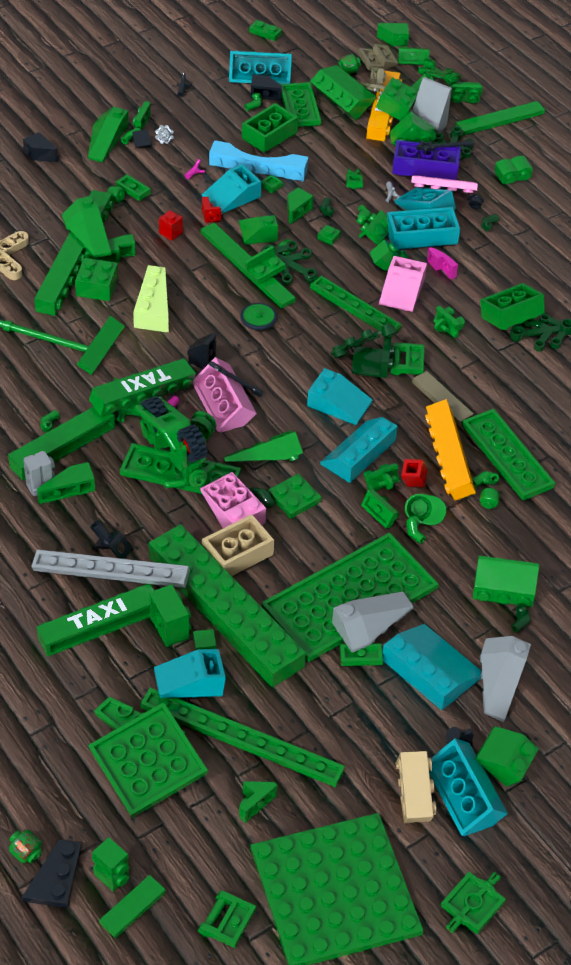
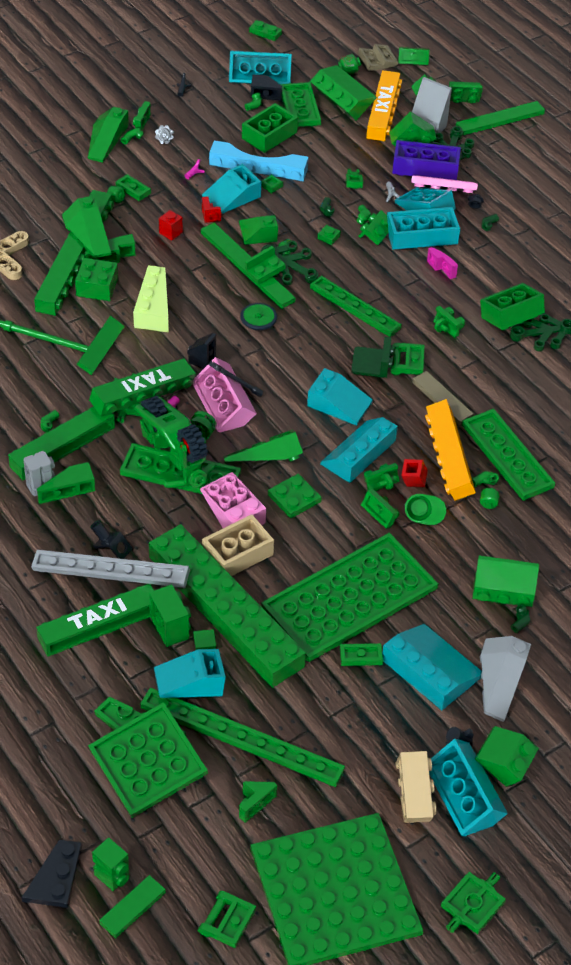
green head [9,829,43,864] -> none
black slope [23,132,58,162] -> none
black tile [132,129,151,149] -> none
dark green arm [250,487,274,508] -> none
green slope [287,187,313,224] -> none
dark green plant [330,323,397,359] -> none
light grey wedge [332,592,413,653] -> none
dark tan bracket [357,67,386,92] -> none
green slope [369,240,409,271] -> none
green brick [376,77,418,121] -> none
green slope [377,23,409,46] -> none
bright pink slope [379,256,427,312] -> none
green arm [406,515,426,544] -> none
black piece [416,140,473,154] -> none
green plant [418,59,461,84] -> none
green brick [494,156,533,184] -> none

